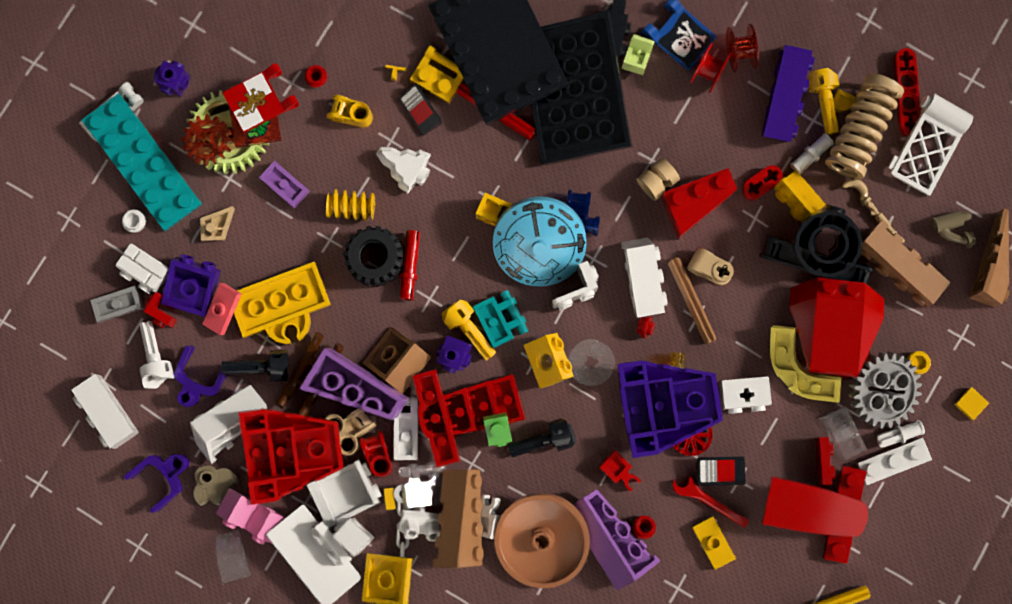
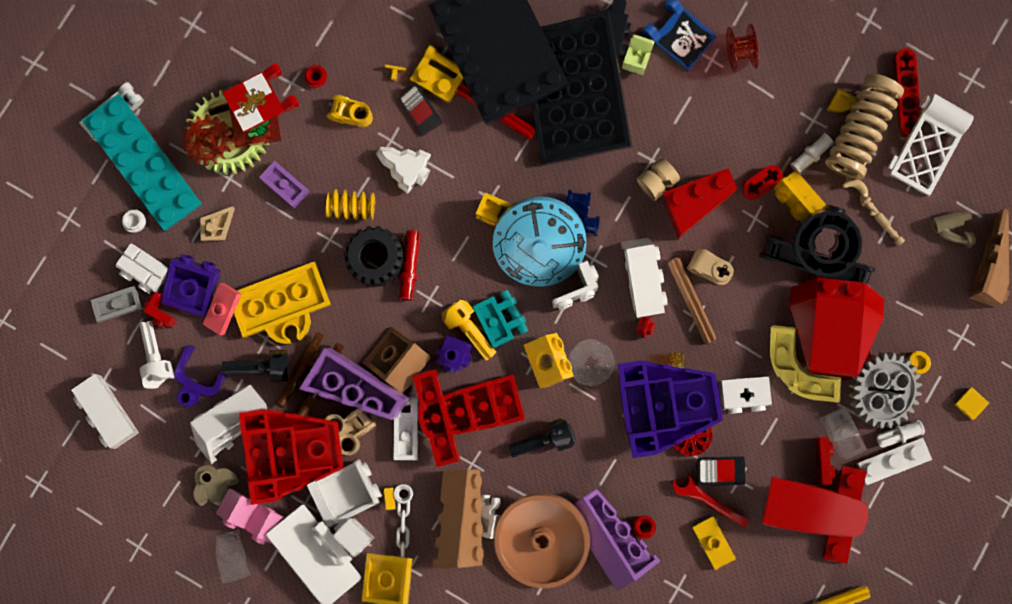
dark purple piece [123,454,190,513] -> none
dark purple brick [154,60,190,97] -> none
red piece [359,431,393,478] -> none
white hips [397,504,441,542] -> none
clear plate [399,462,446,508] -> none
bright green bracket [483,412,512,447] -> none
red plate [599,449,641,492] -> none
red piece [690,42,732,94] -> none
dark purple wedge [761,45,815,142] -> none
yellow piece [808,68,840,135] -> none
medium nougat wedge [859,220,950,307] -> none

